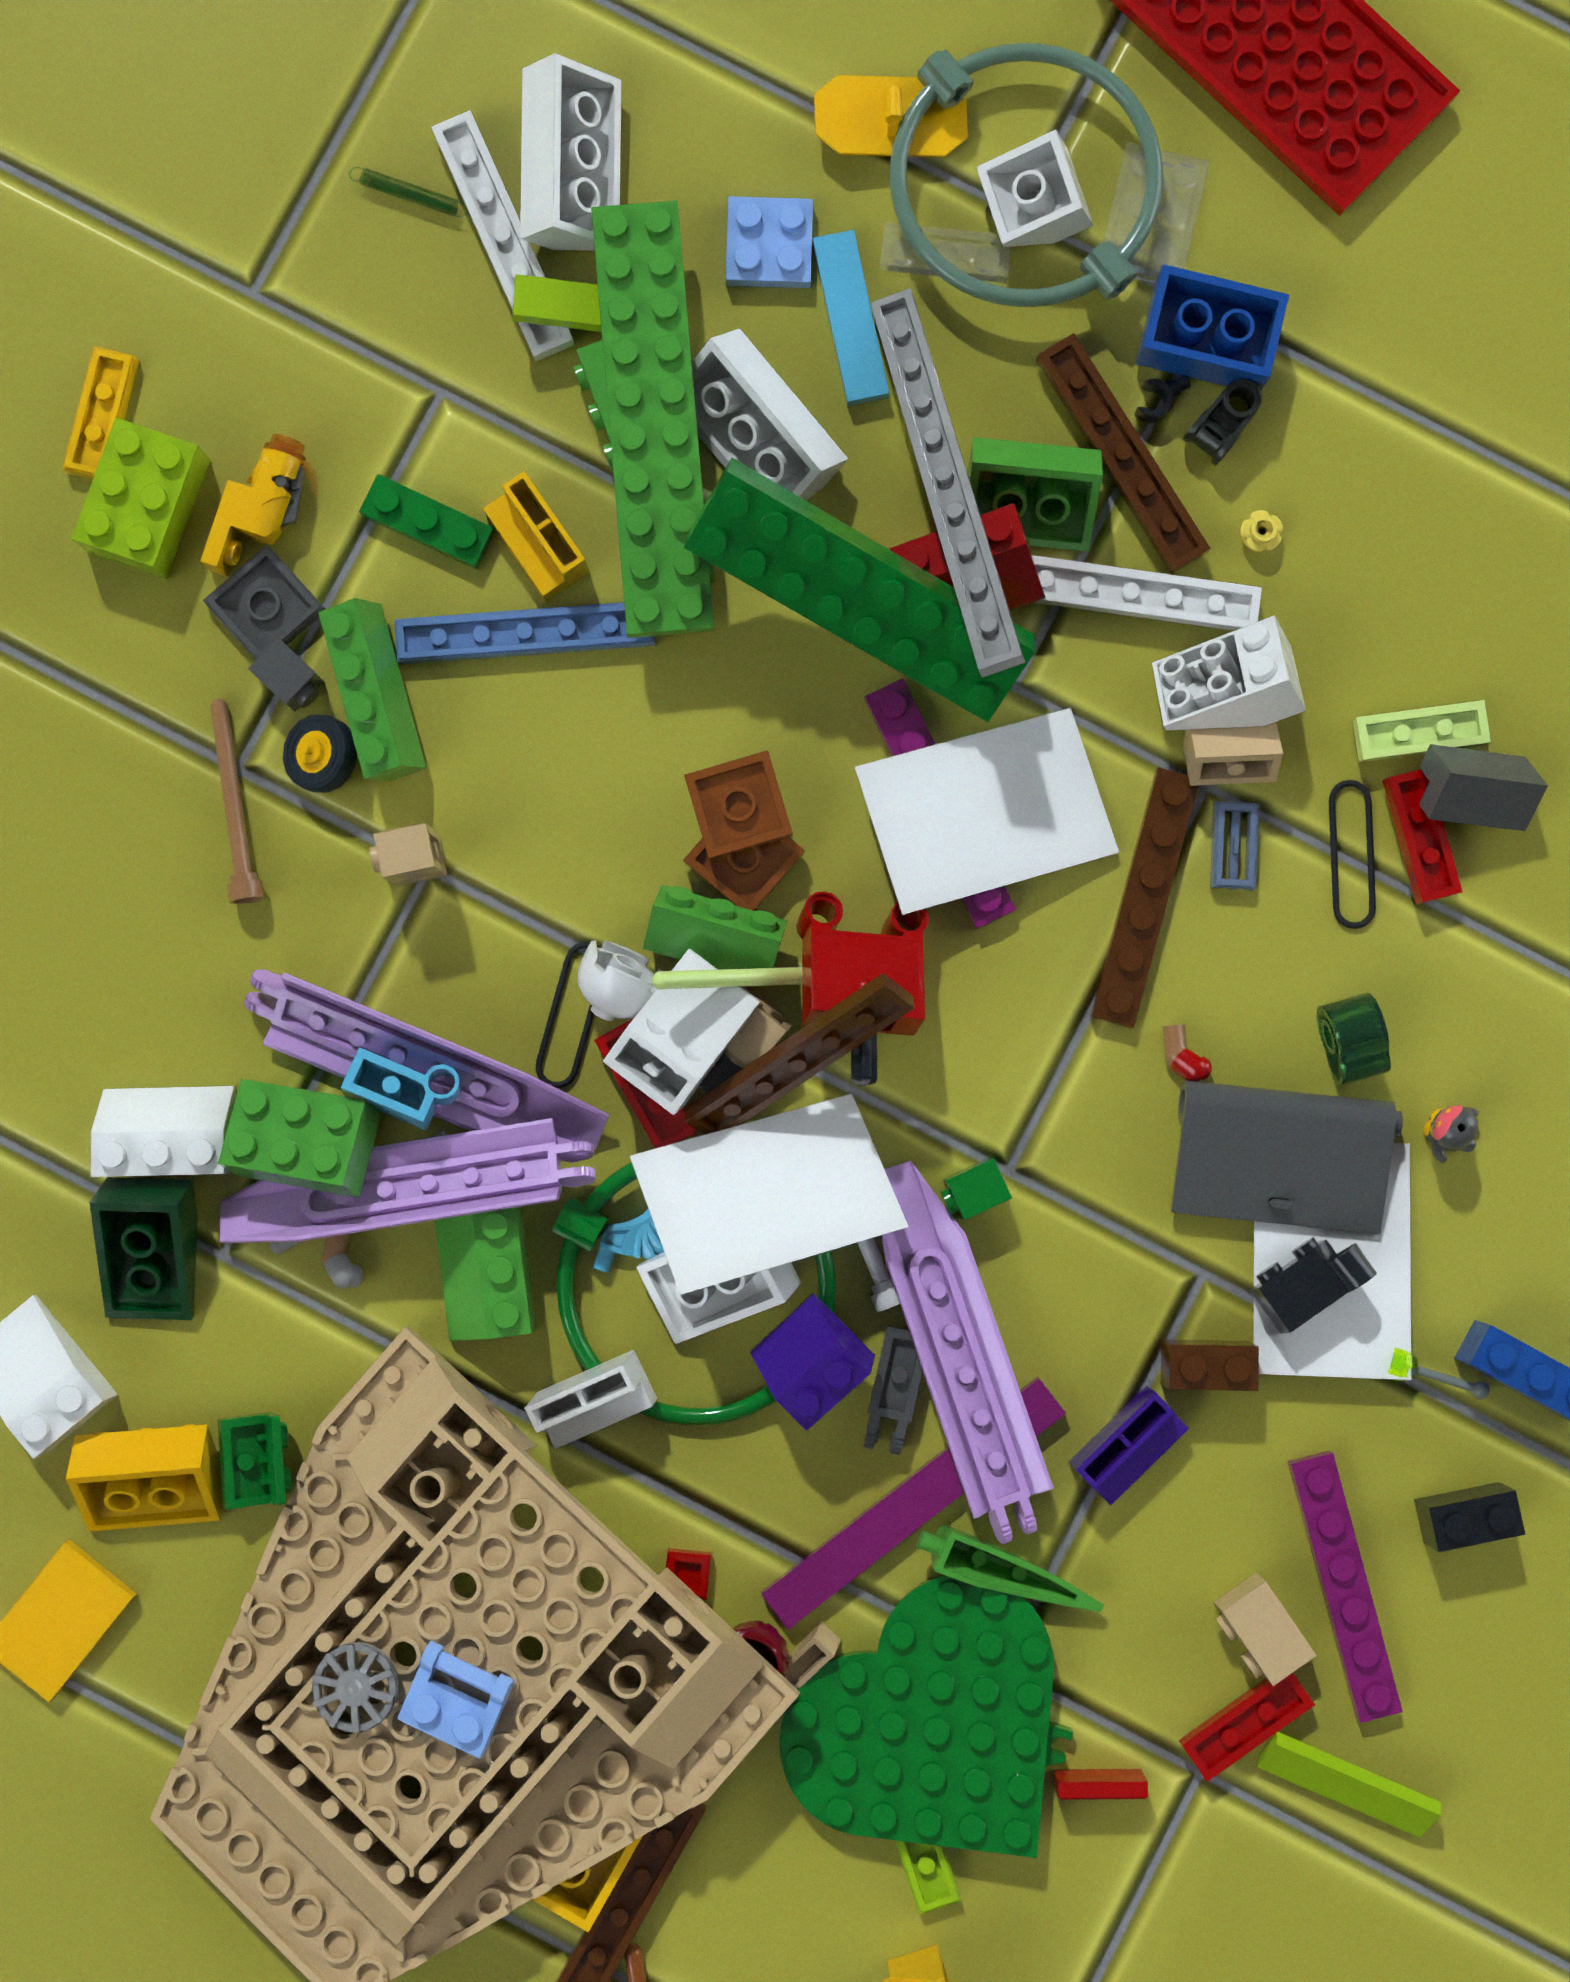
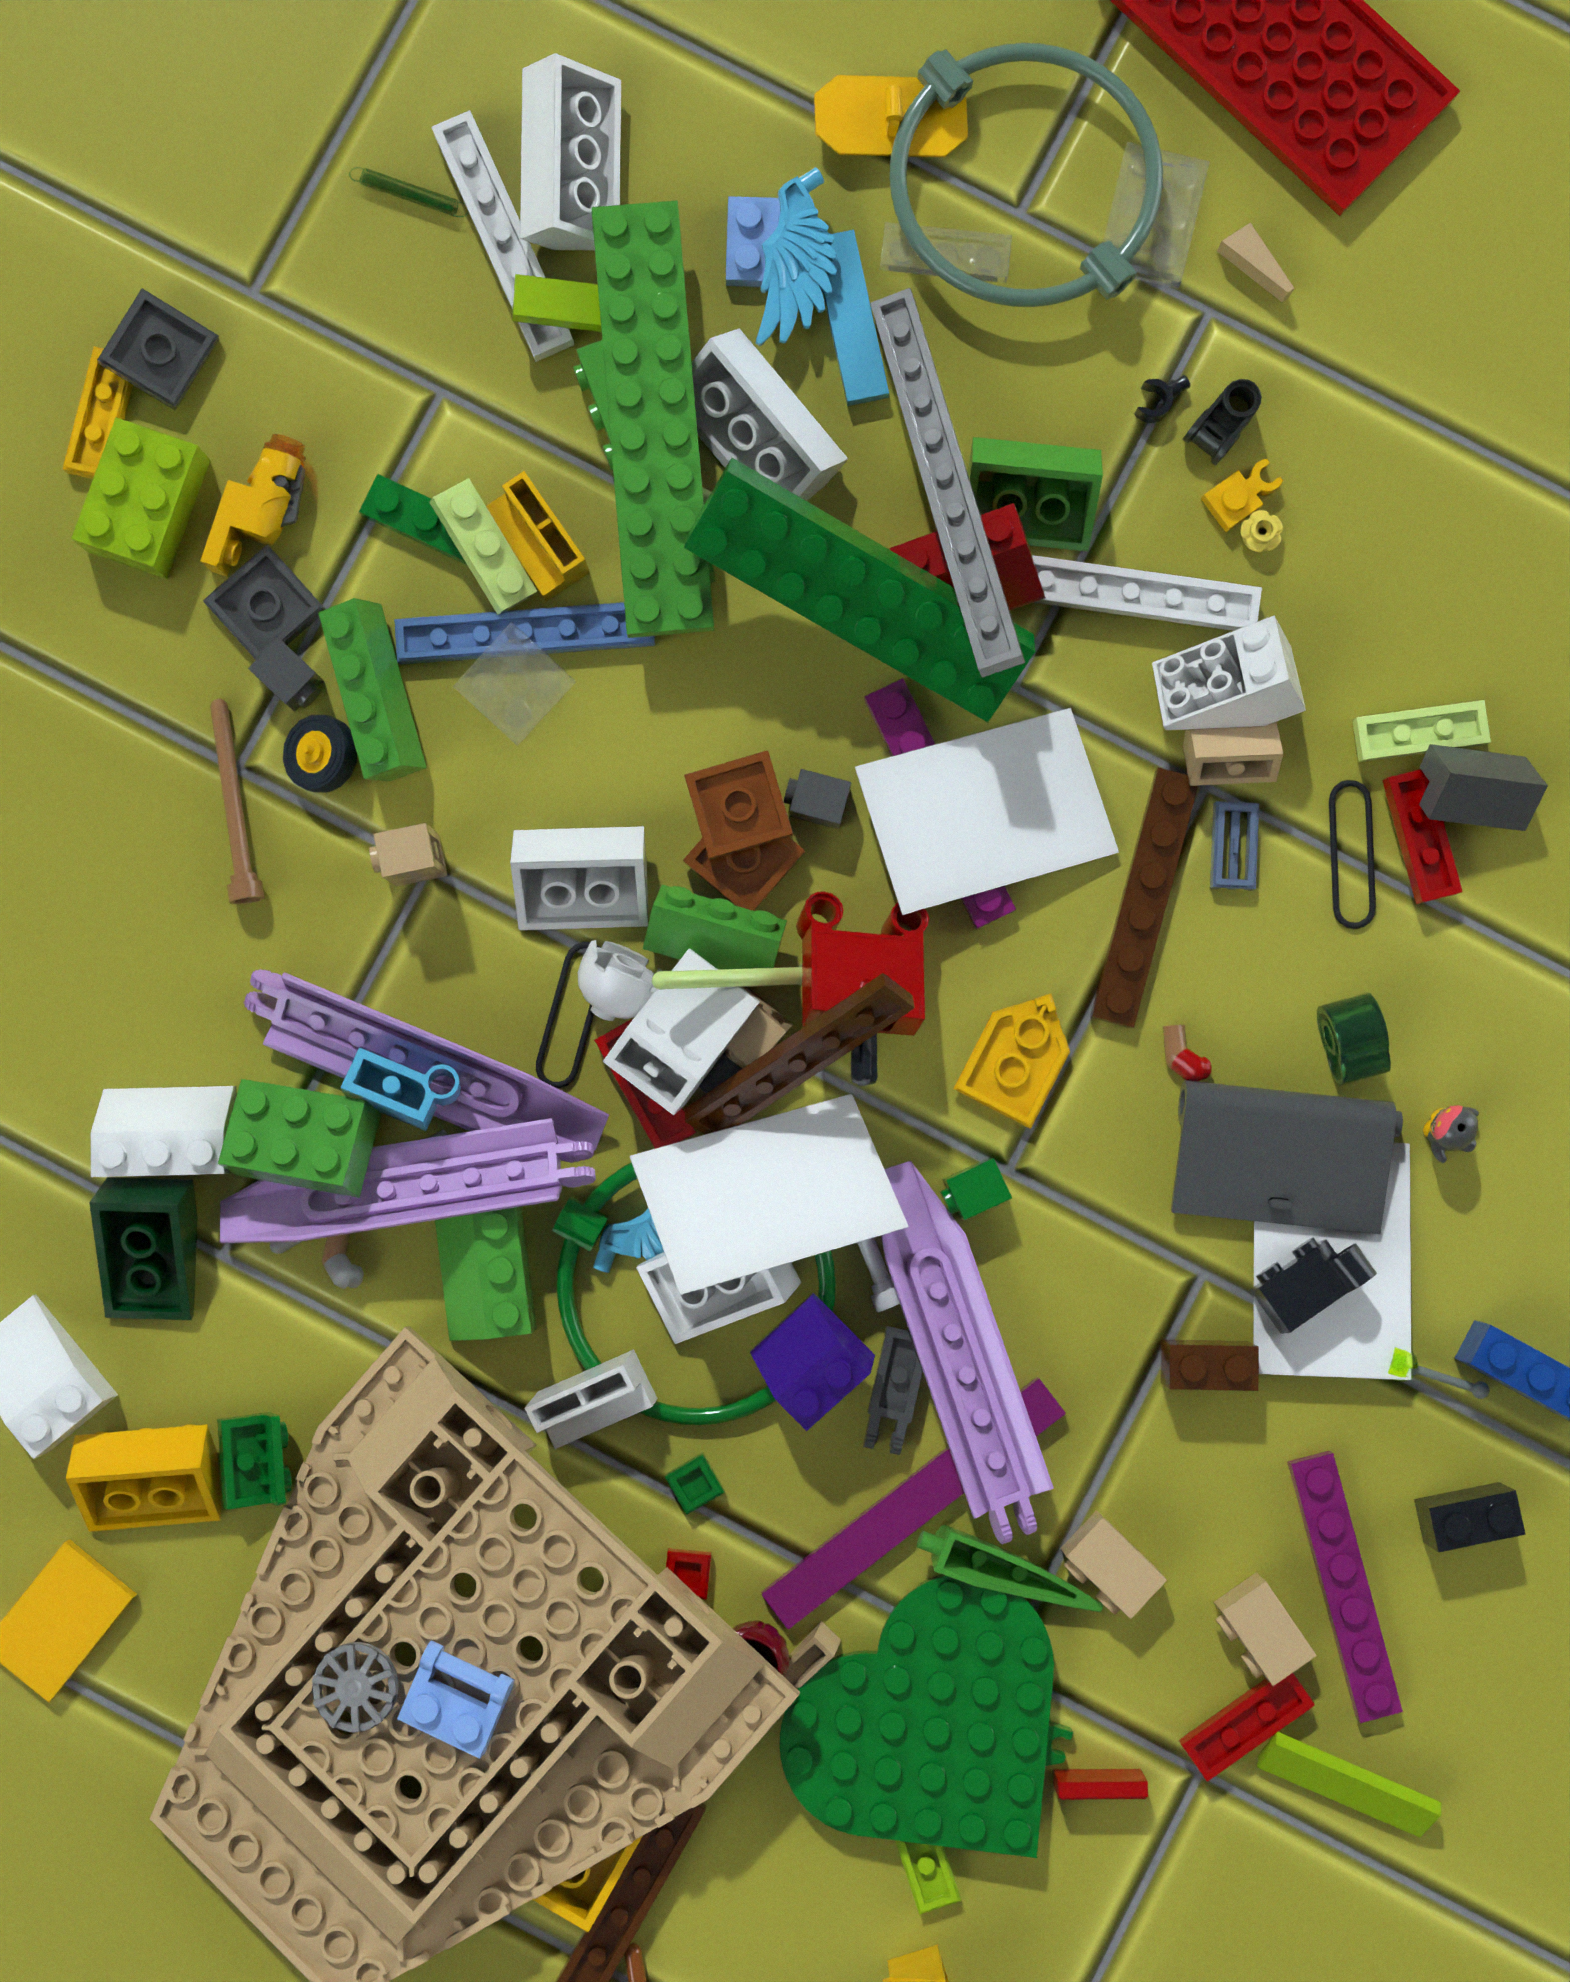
white slope [976,129,1094,247] -> none
reddish brown plate [1036,333,1211,575] -> none
dark purple piece [1069,1386,1189,1506] -> none
blue brick [1135,264,1289,392] -> none
none -> dark grey tile [97,288,219,410]
none -> yellowish green plate [429,478,537,615]
none -> clear plate [453,622,577,746]
none -> white slope [510,826,648,930]
none -> green tile [665,1452,725,1515]
none -> medium azure animal [755,167,837,346]
none -> dark grey brick [784,769,851,829]
none -> yellow tile [953,994,1070,1129]
none -> tan brick [1061,1510,1167,1619]
none -> yellow plate [1201,459,1283,533]
none -> tan piece [1217,222,1295,302]

